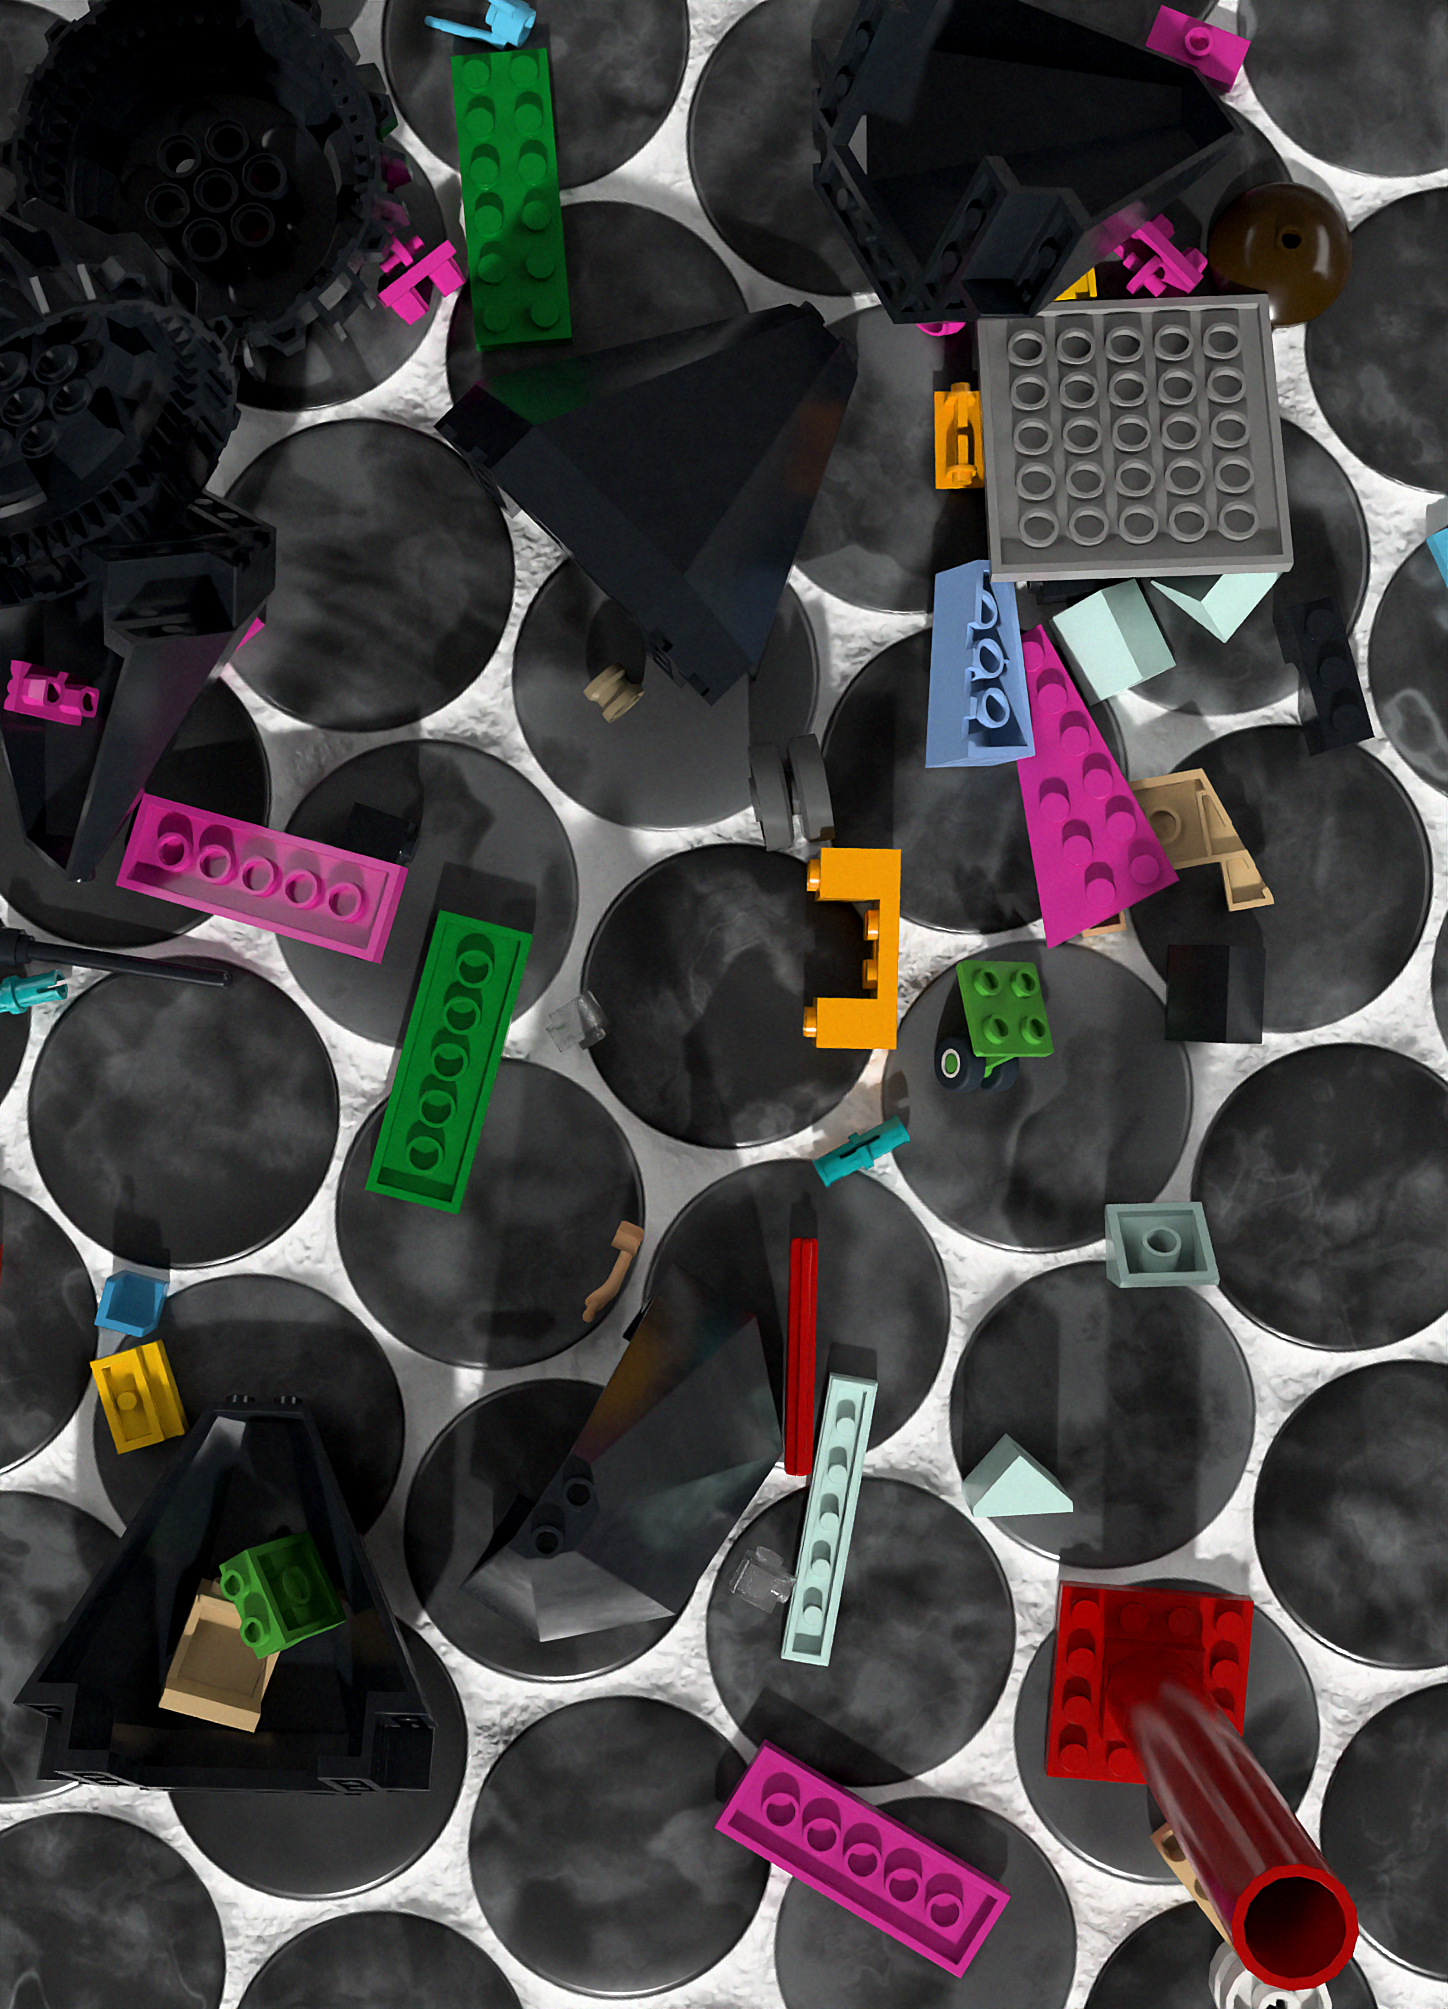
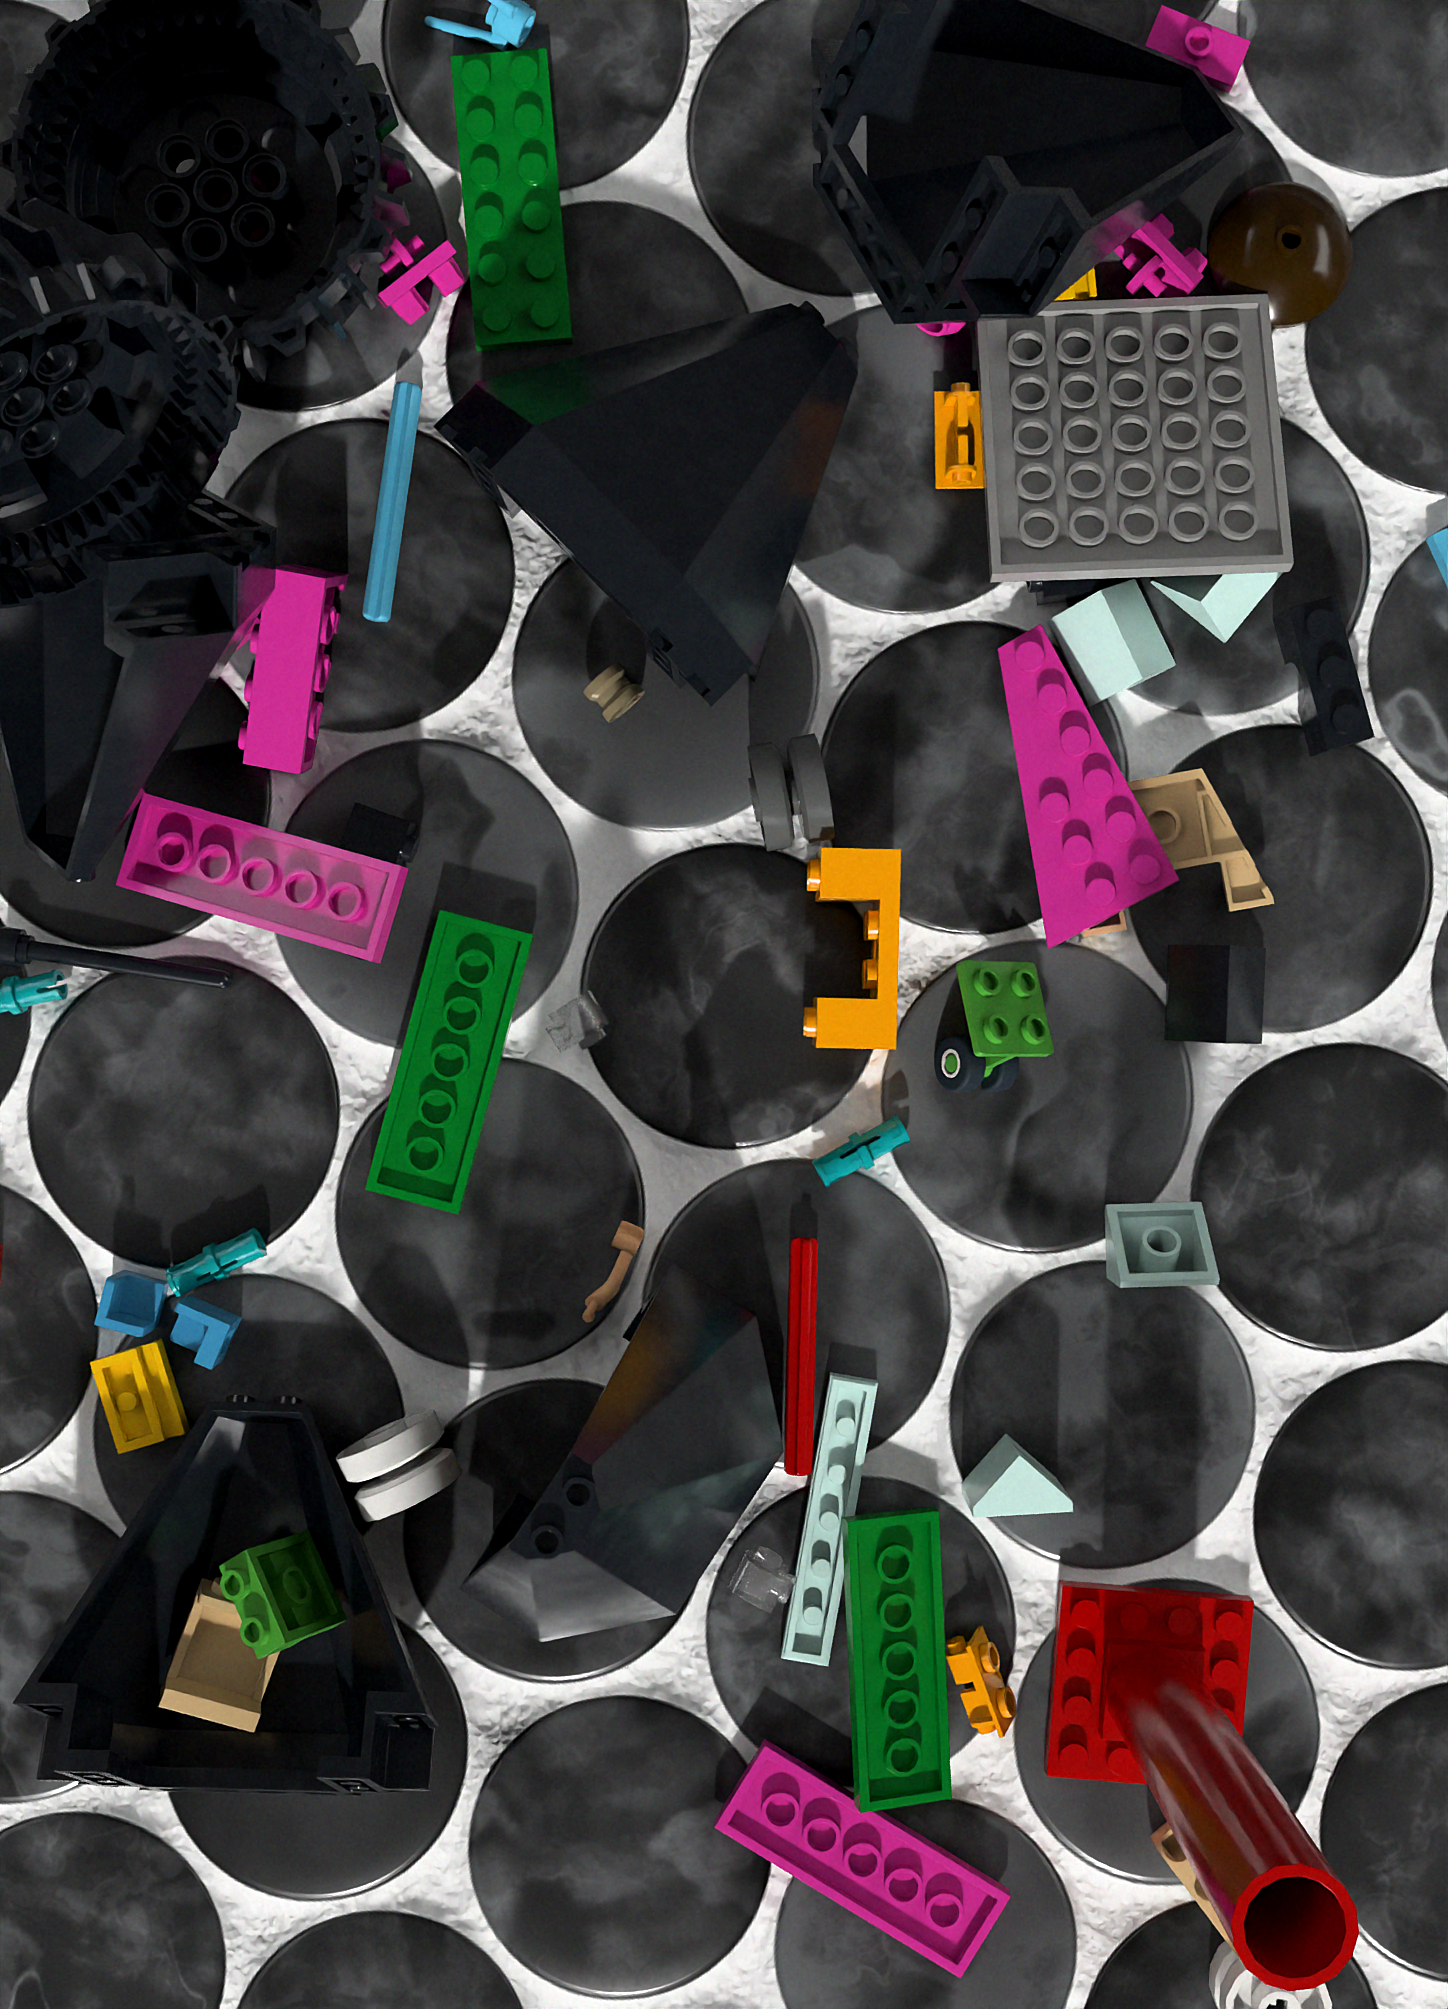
dark pink hips [4,660,99,726] -> none
light blue wedge [925,560,1035,768] -> none
none -> teal pin [165,1228,267,1297]
none -> dark azure panel [170,1295,242,1370]
none -> dark pink wedge [238,564,348,774]
none -> white wheel [335,1409,462,1522]
none -> medium azure axle [362,382,422,622]
none -> green plate [841,1506,952,1813]
none -> light orange hinge [945,1625,1016,1738]

